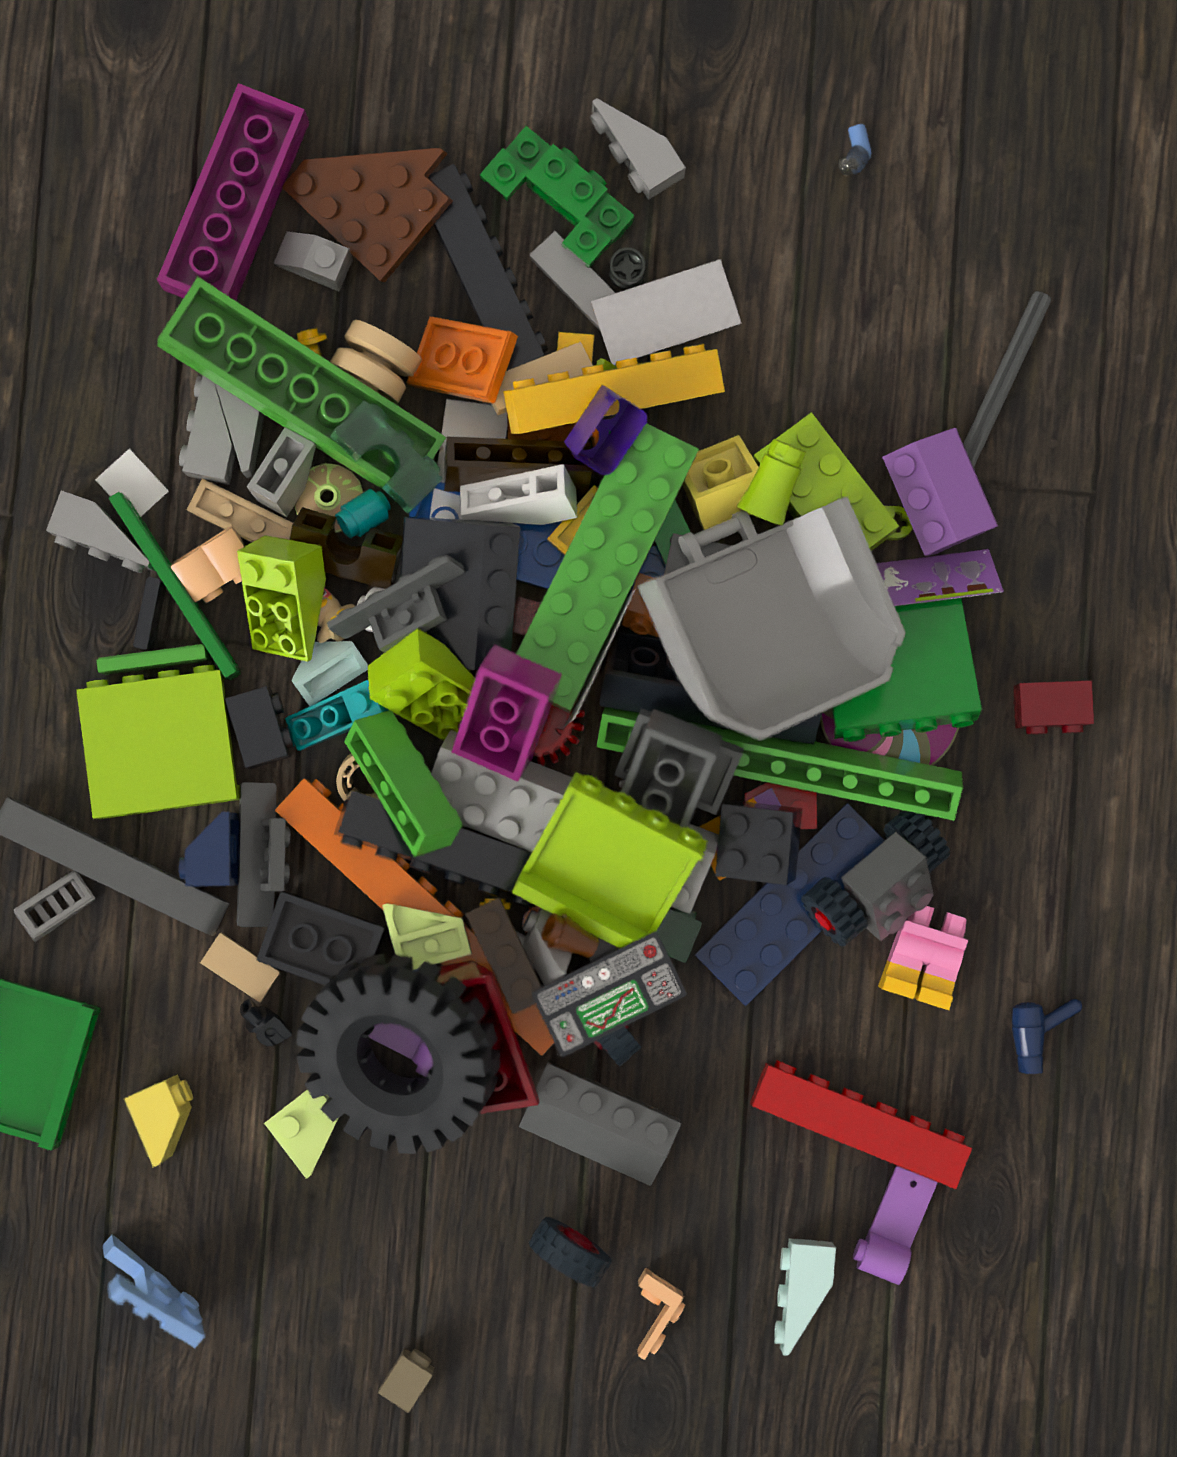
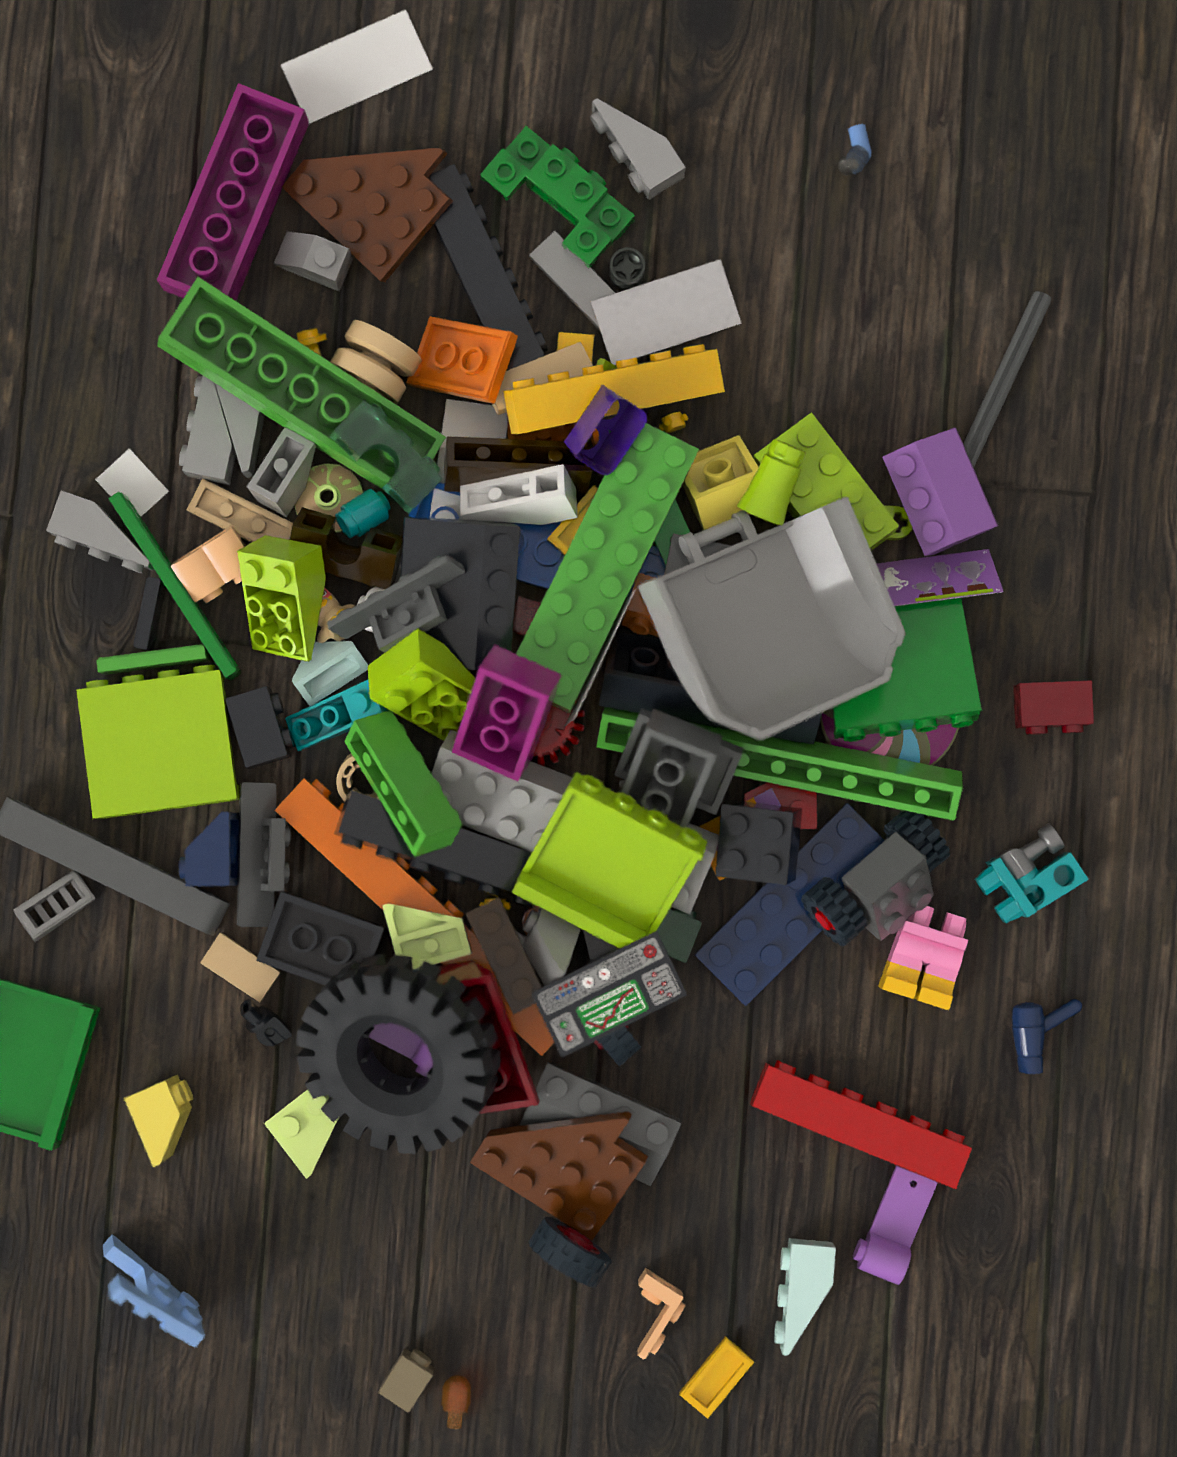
reddish brown cone [541,913,599,958] -> none
none -> white sticker [281,10,432,124]
none -> clear orange cylinder [441,1375,471,1429]
none -> reddish brown wing [470,1111,648,1240]
none -> yellow piece [659,412,688,433]
none -> yellow tile [679,1336,754,1419]
none -> teal hips [975,823,1089,923]

